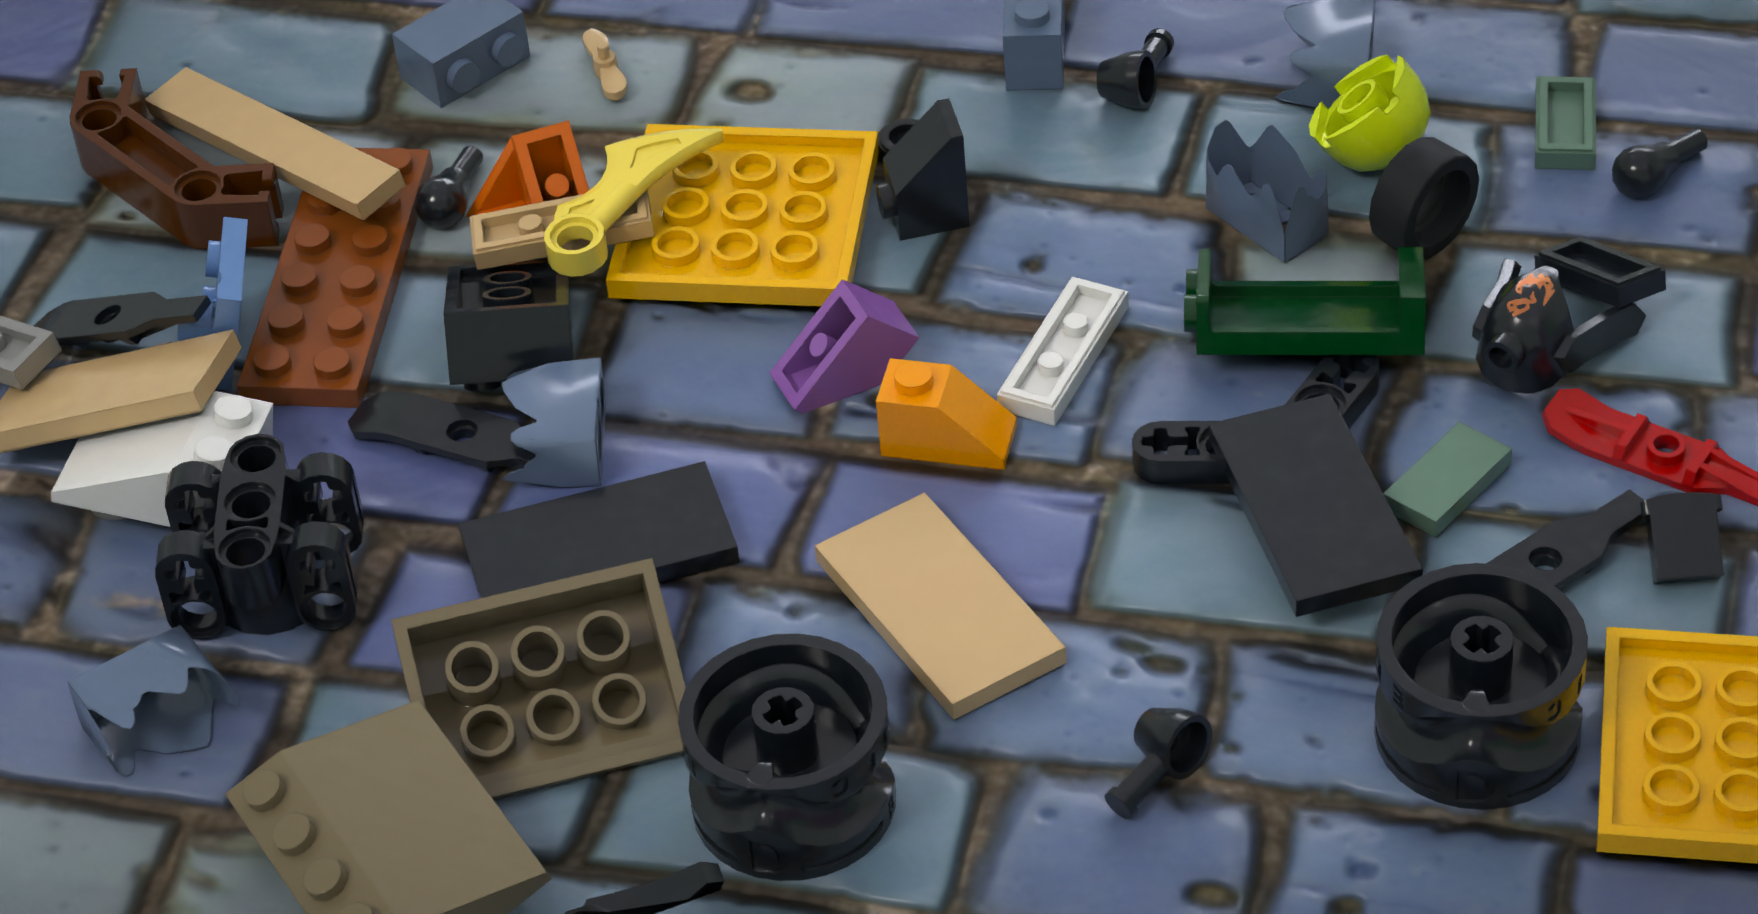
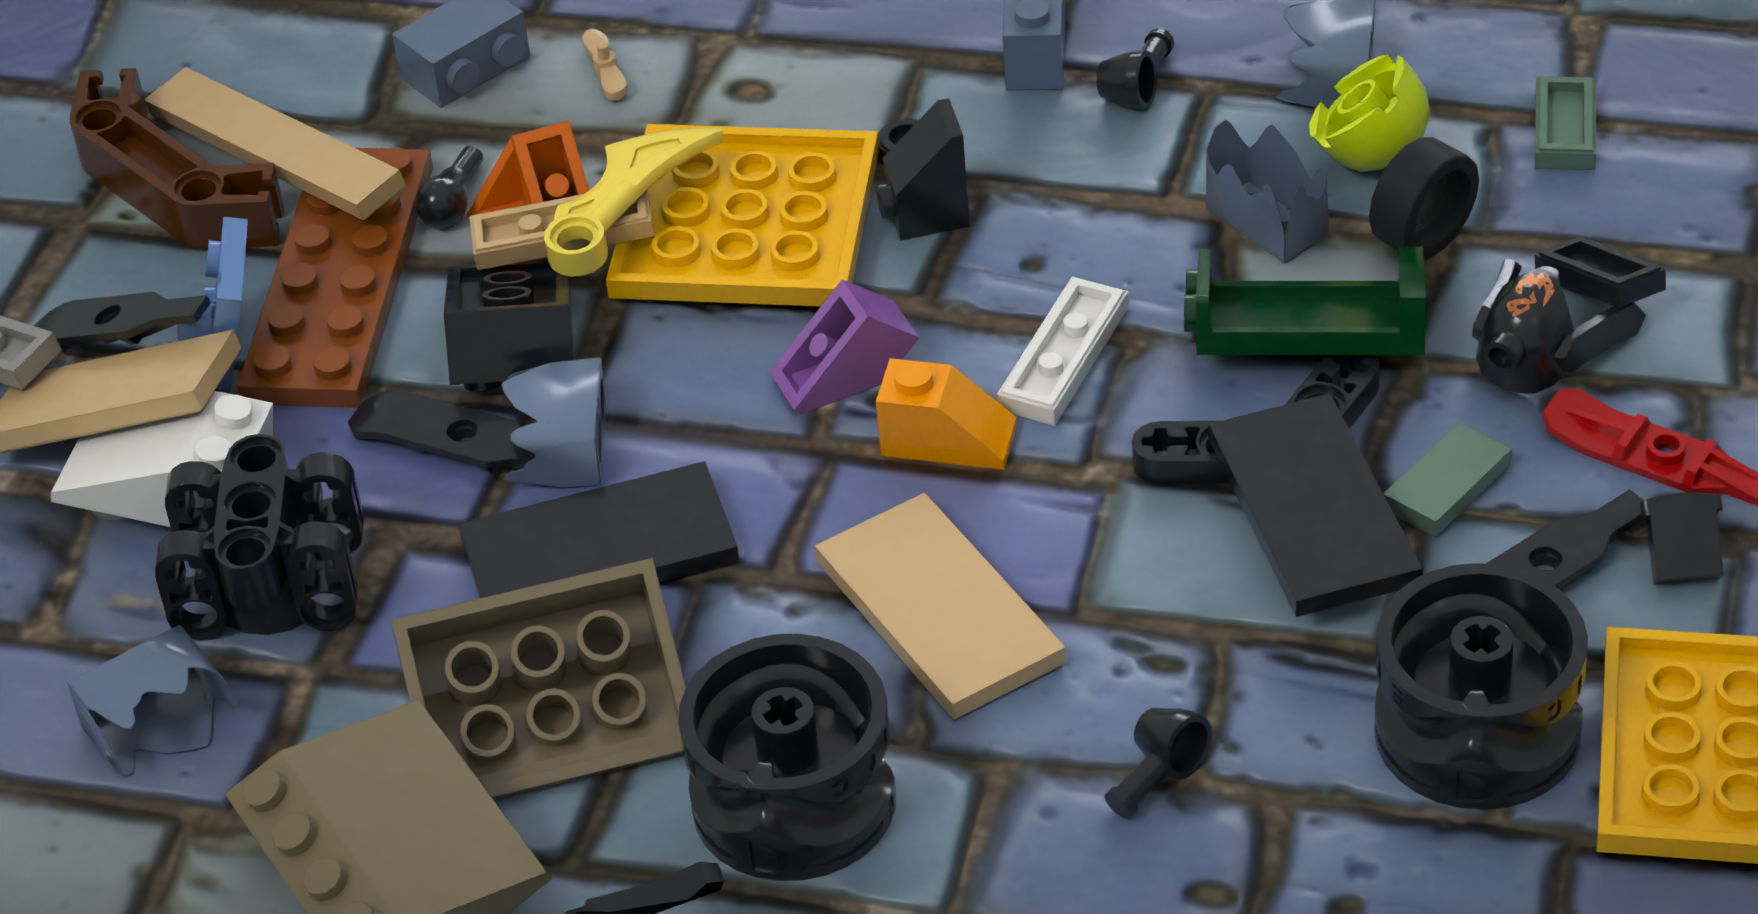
black piece [1612,129,1708,199] -> none

